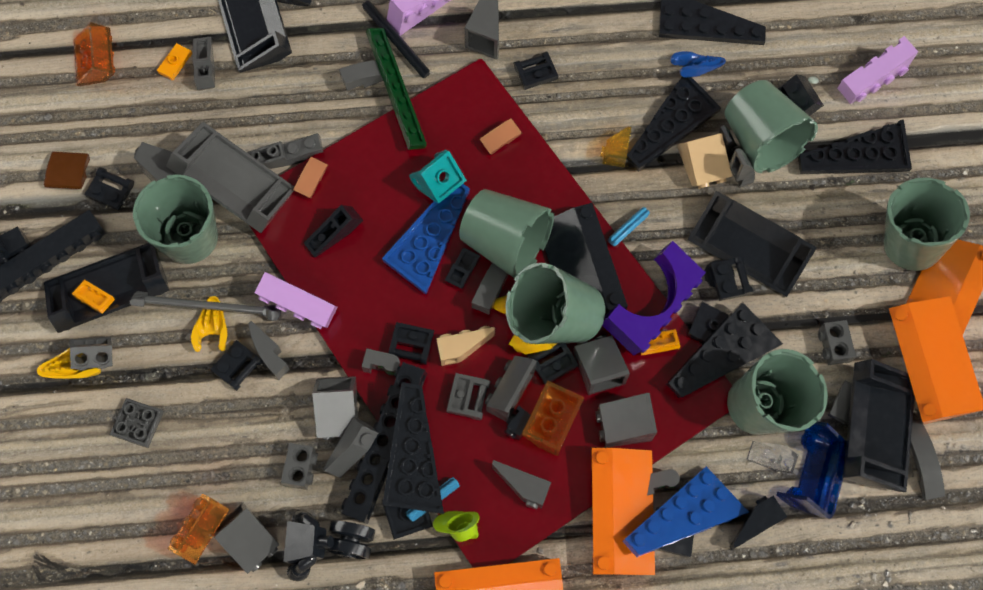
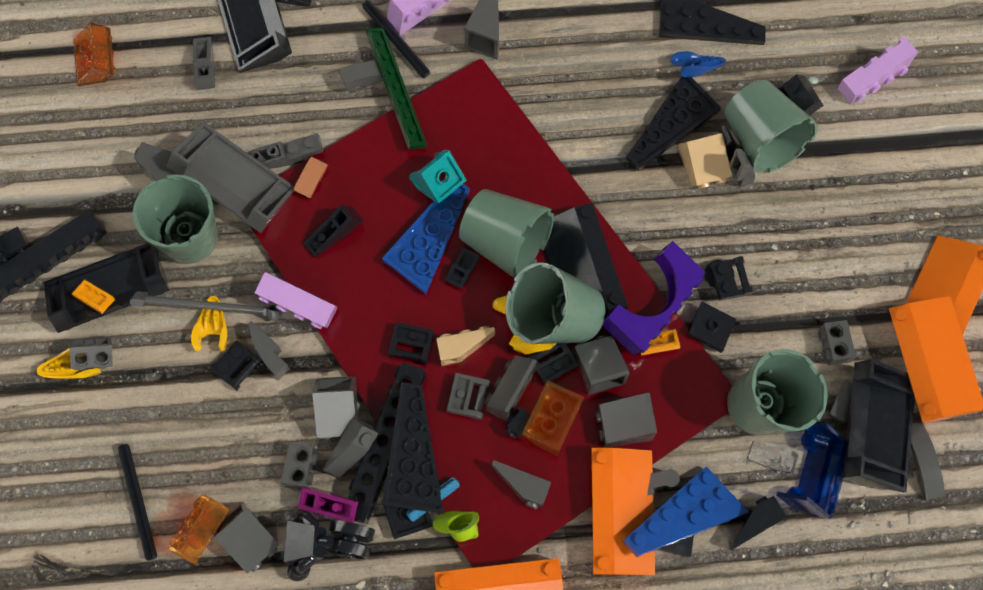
reddish brown slope [44,152,90,189] -> none
black plate [85,167,134,211] -> none
dark grey tile [110,398,164,448] -> none
light orange plate [157,43,193,81] -> none
dark grey leg [362,349,401,375] -> none
dark grey slope [471,263,509,315] -> none
nougat slope [480,118,522,155] -> none
black plate [513,51,558,90] -> none
clear yellow slope [600,127,631,168] -> none
dark azure axle [608,207,650,246] -> none
black wing [666,303,783,398] -> none
black slope [687,191,817,297] -> none
black wing [798,119,912,174] -> none
sand green cone [884,178,970,271] -> none
none -> black axle [117,444,157,561]
none -> magenta slope [298,487,358,523]

